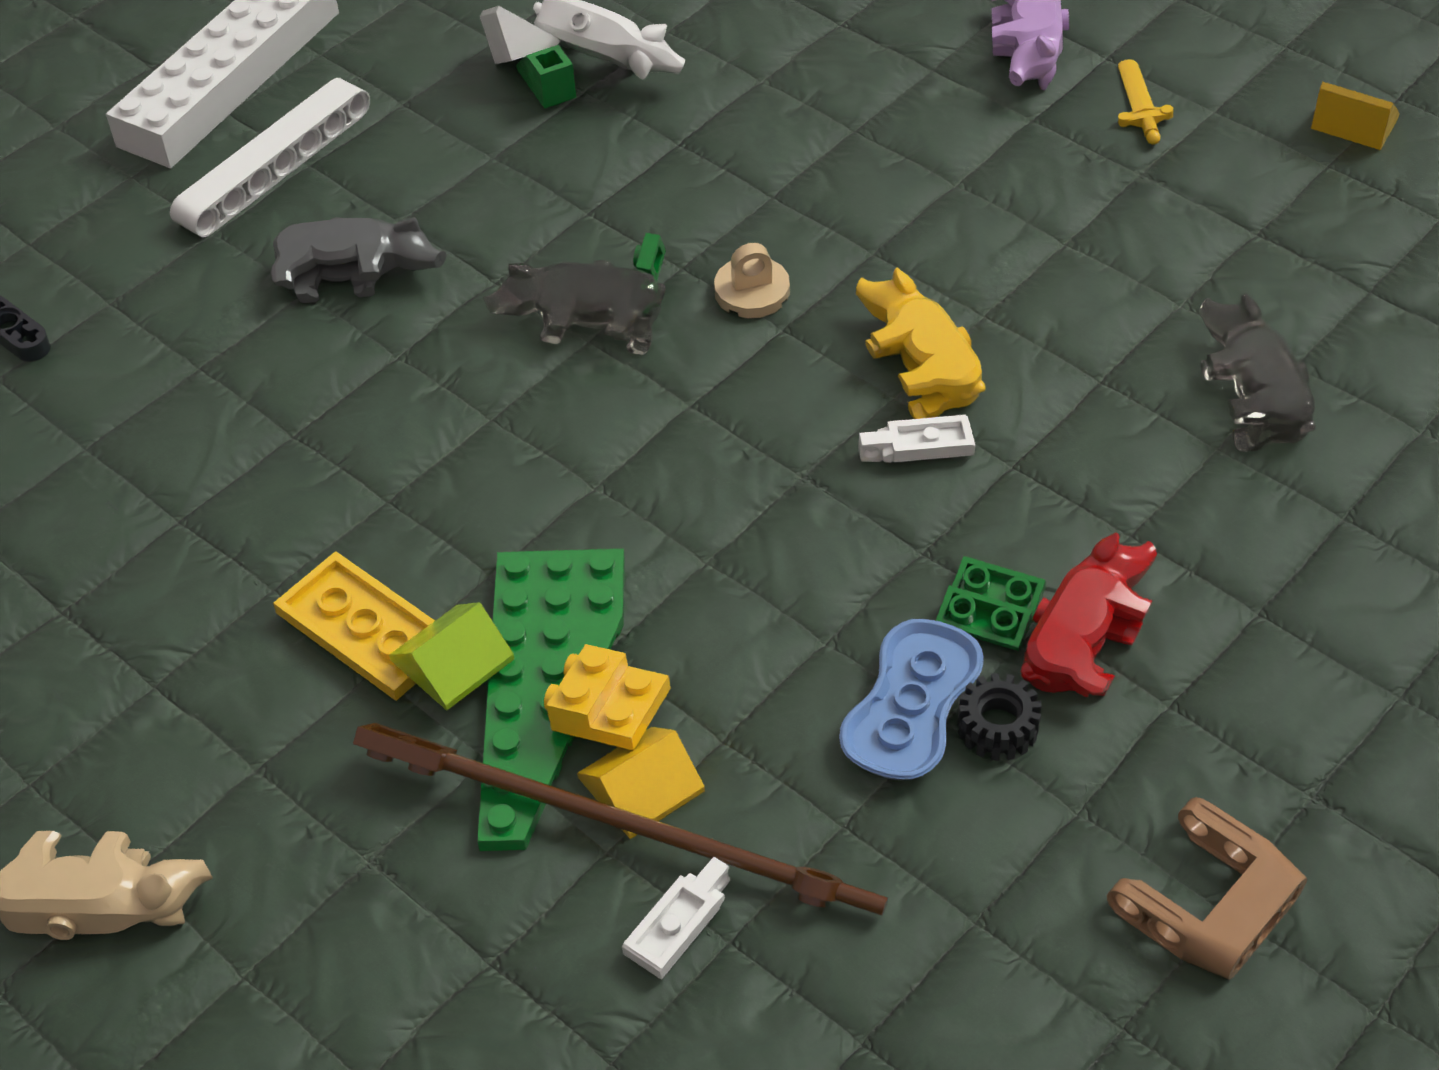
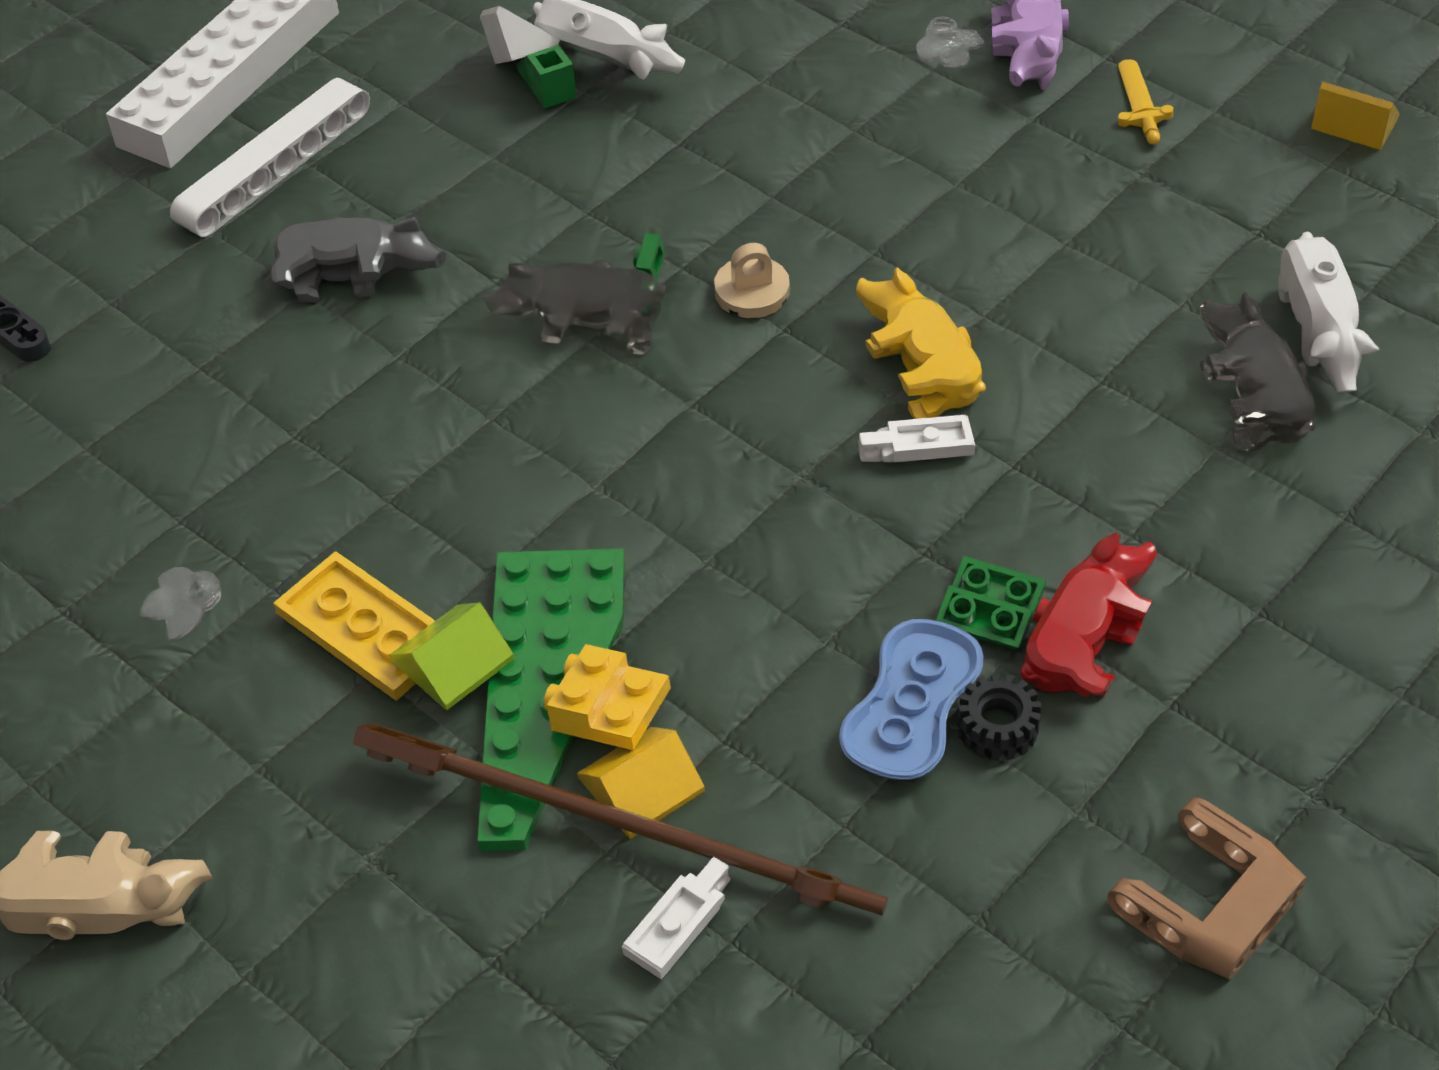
none -> clear plate [139,567,221,642]
none -> clear plate [916,16,984,69]
none -> white animal [1278,232,1380,393]

